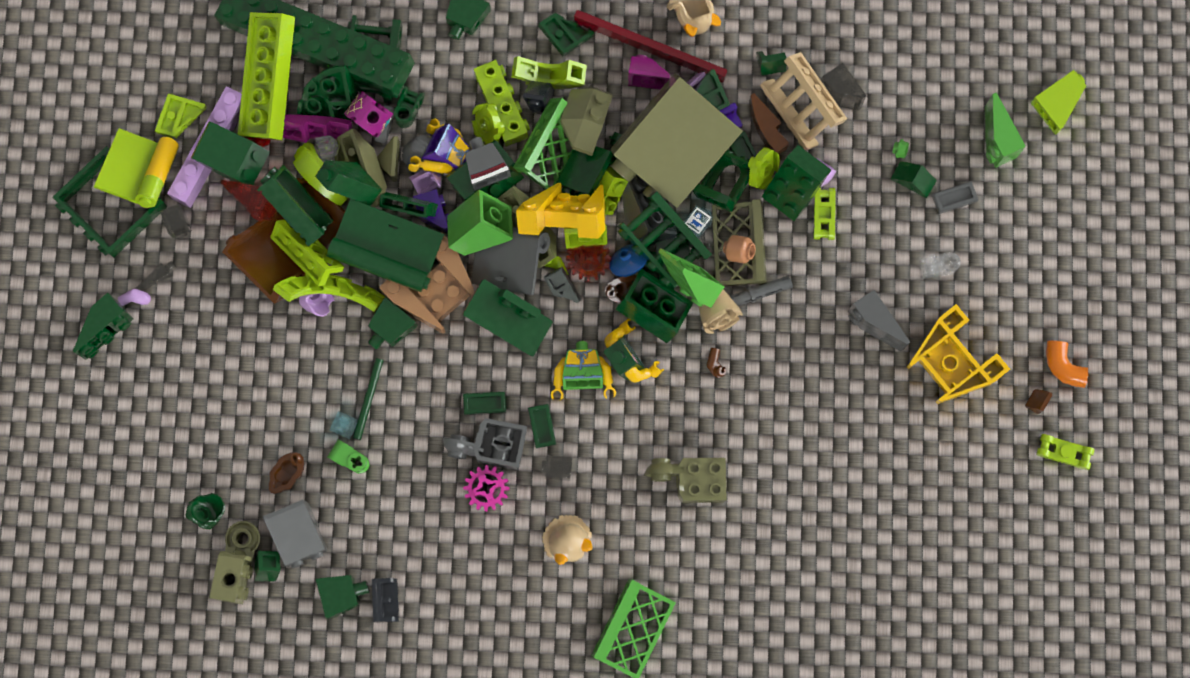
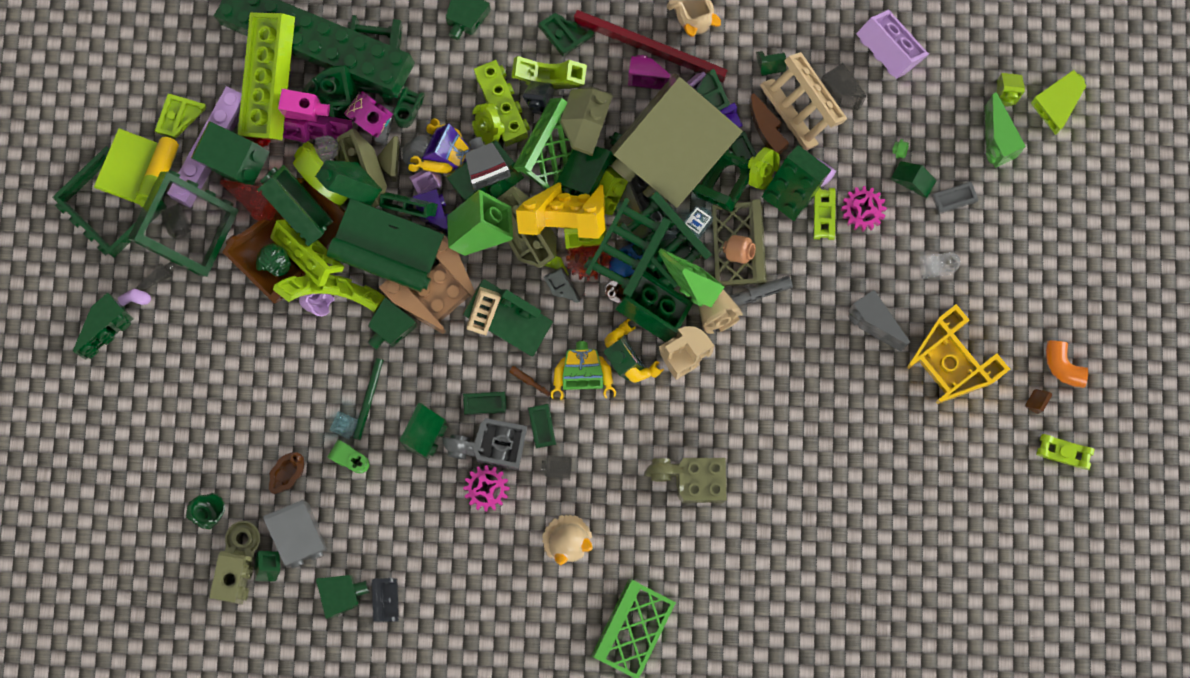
dark grey door [471,227,550,295] -> none
reddish brown arm [706,348,726,378] -> none
none -> dark green window [128,170,239,277]
none -> dark green hair [256,243,292,276]
none -> dark pink torso [278,89,330,122]
none -> dark green slope [399,402,448,460]
none -> tan slope [466,287,501,335]
none -> reddish brown piece [509,365,551,397]
none -> dark green fence [584,198,671,298]
none -> tan brick [659,326,714,380]
none -> dark pink gear [841,186,887,232]
none -> lavender slope [856,10,929,79]
none -> lime slope [996,73,1025,106]

